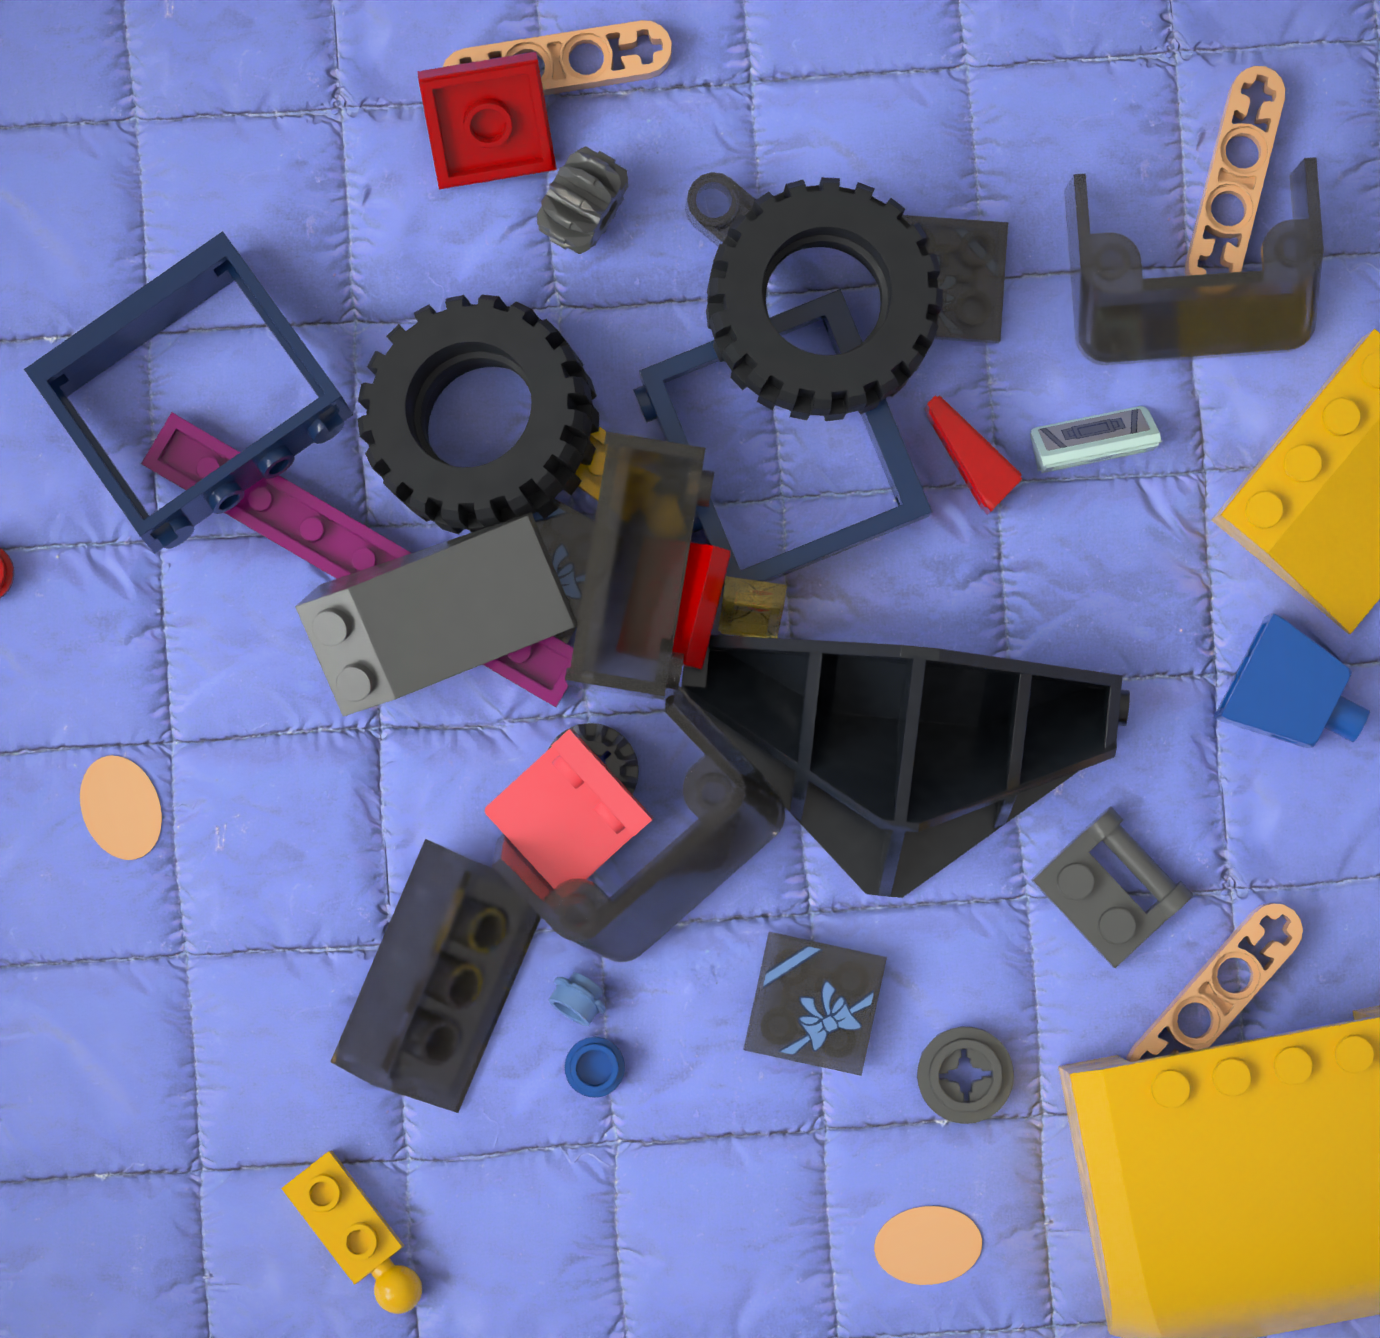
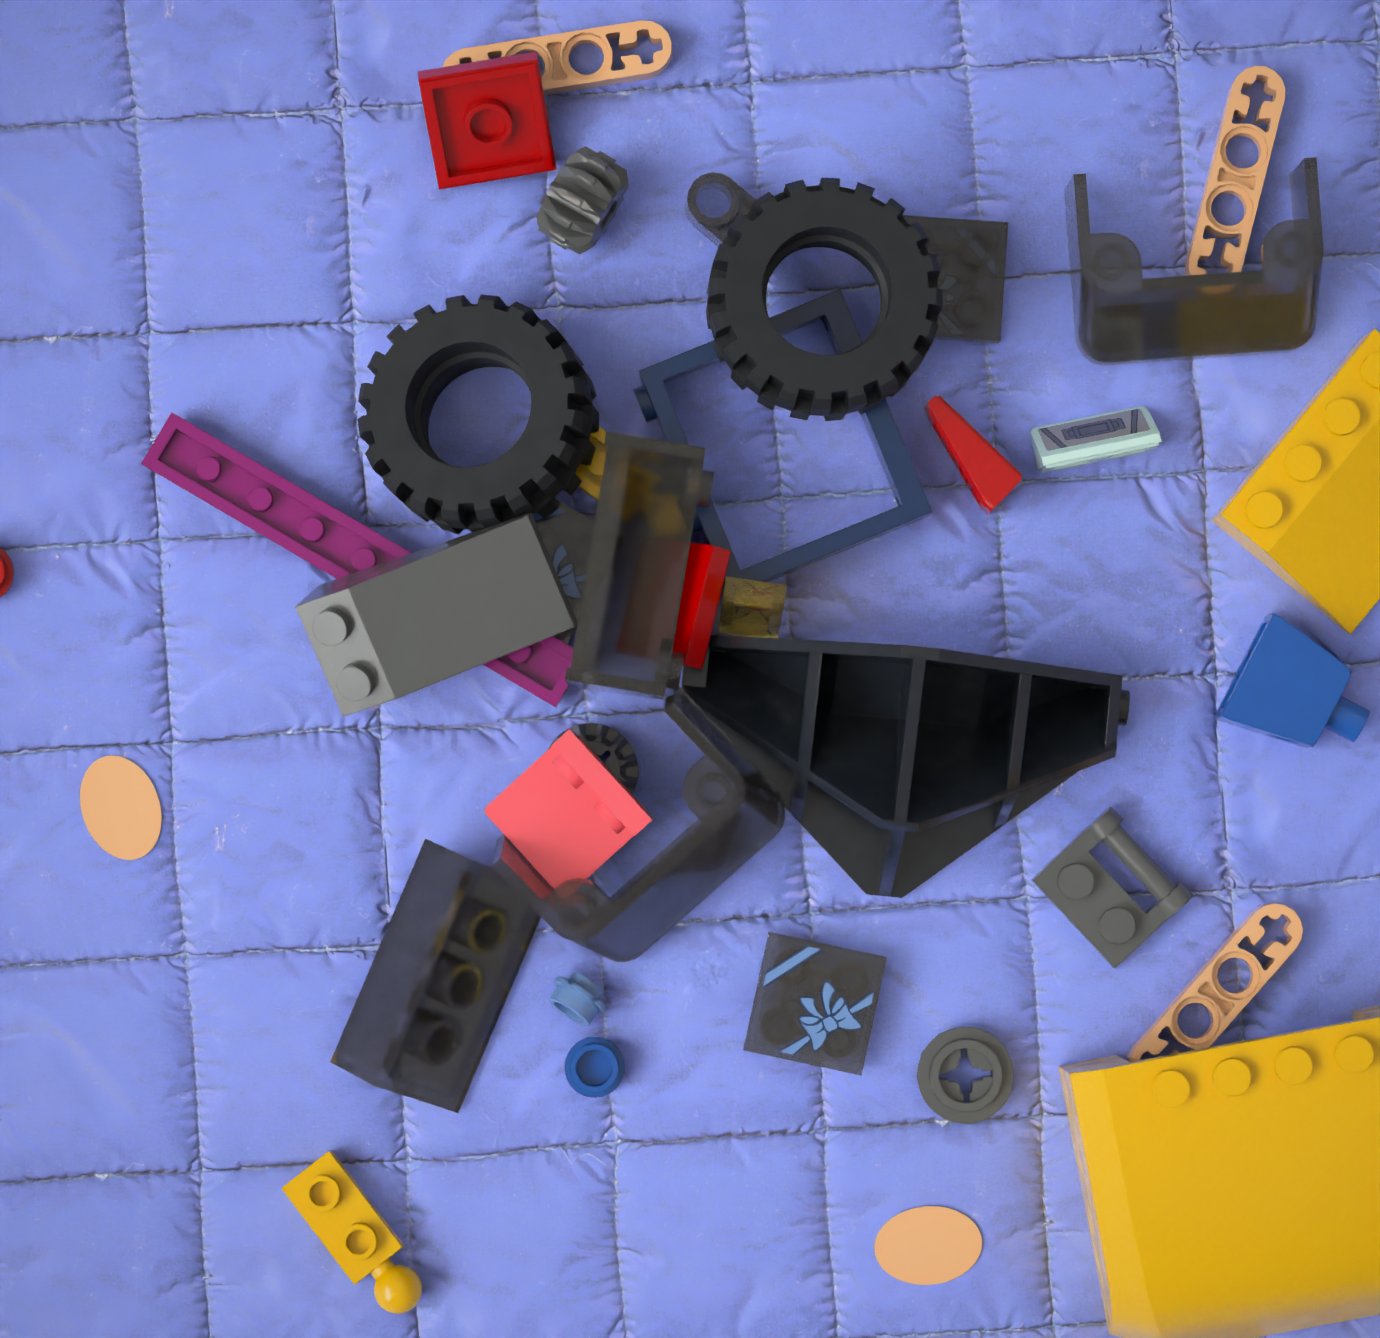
dark blue window [24,231,353,554] -> none

